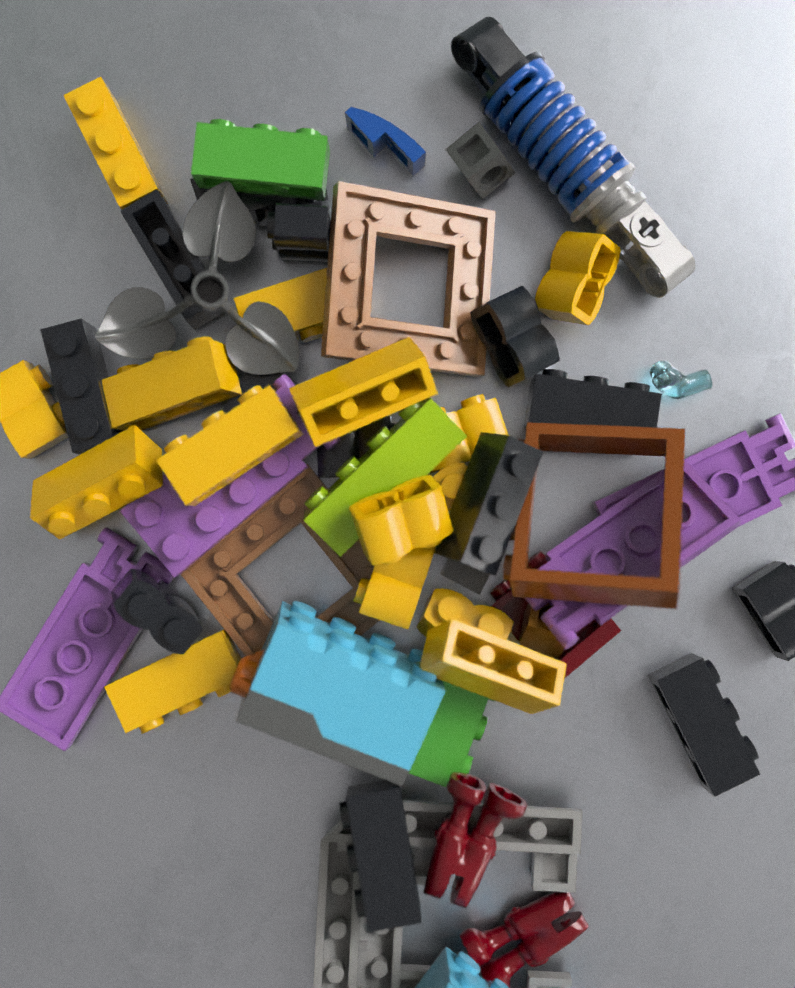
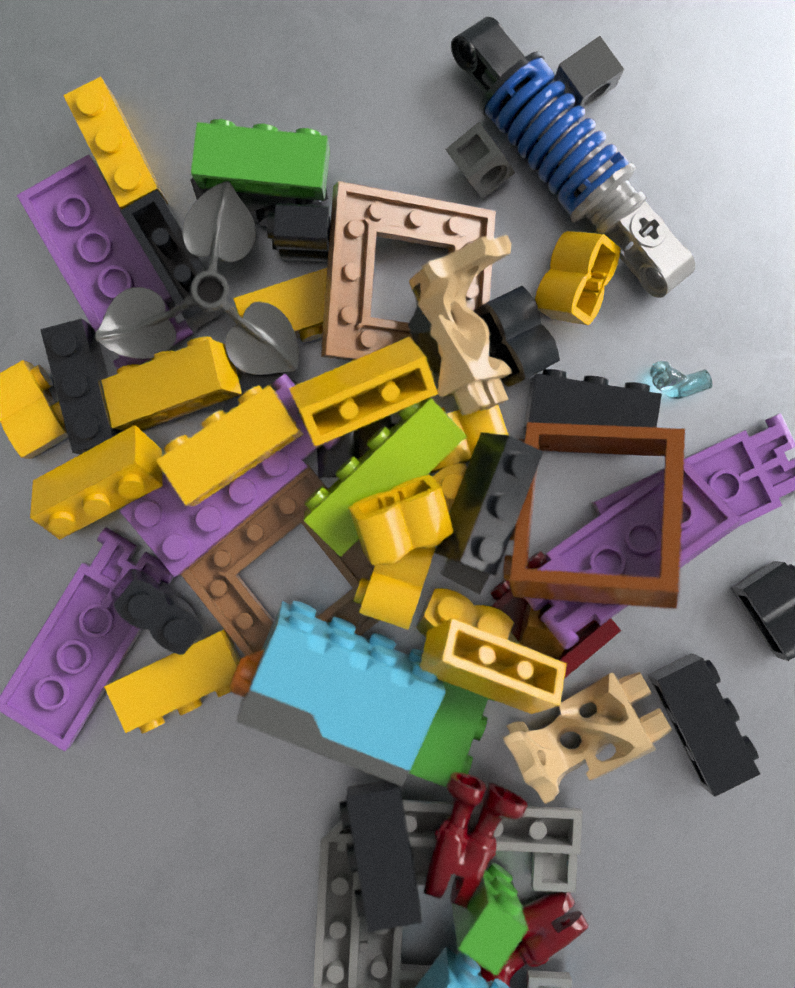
blue slope [345,107,426,176] -> none
none -> medium lavender hinge [17,154,194,369]
none -> tan hips [408,235,512,416]
none -> bright green brick [451,862,528,976]
none -> tan hips [503,672,672,804]
none -> dark grey brick [553,36,624,109]

